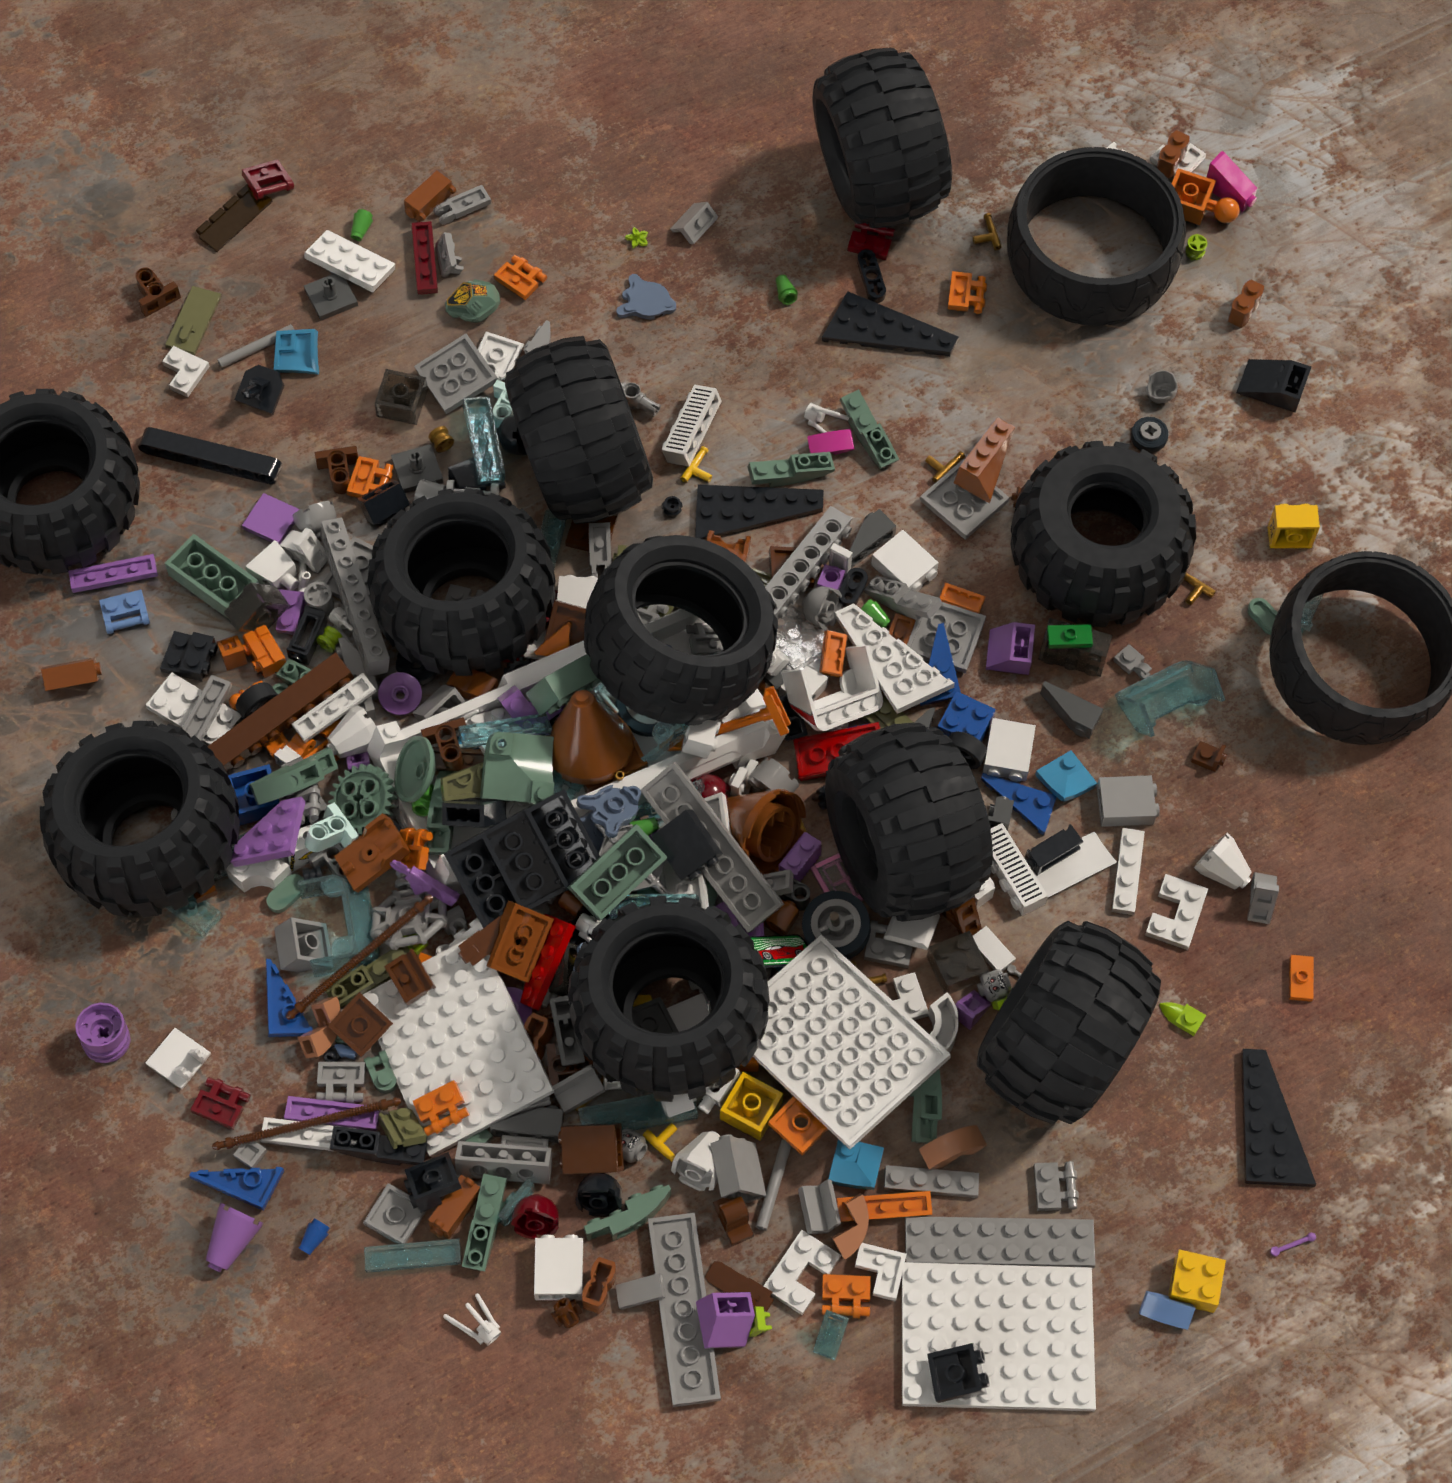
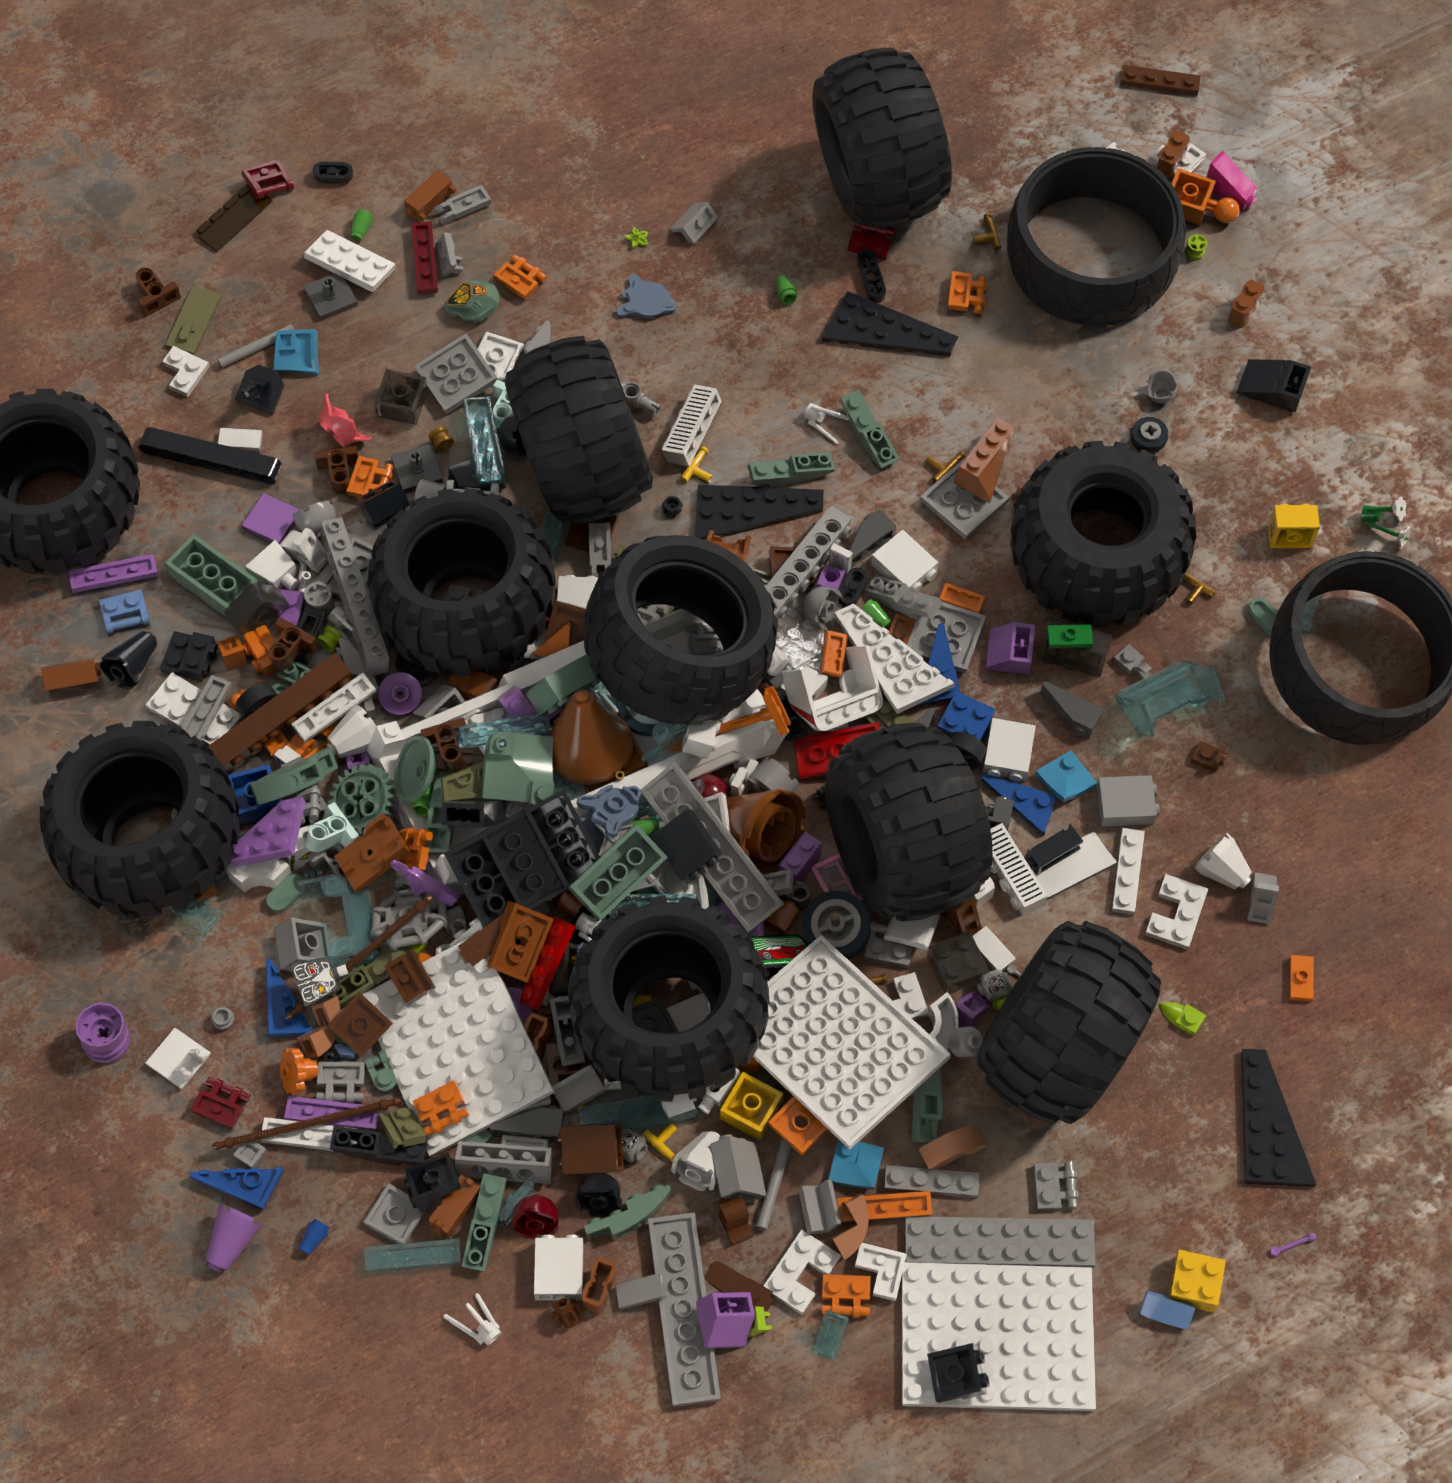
dark pink slope [807,429,855,455] -> none
none -> black cone [100,631,158,690]
none -> light grey plate [211,1007,234,1030]
none -> white tile [218,428,263,452]
none -> reddish brown tile [269,617,318,670]
none -> orange plant [280,1048,318,1095]
none -> dark grey torso [291,958,350,1008]
none -> black plate [313,161,353,183]
none -> coral brick [318,393,372,447]
none -> light grey head [948,1027,983,1058]
none -> reddish brown plate [1120,65,1201,96]
none -> plant [1361,497,1411,550]

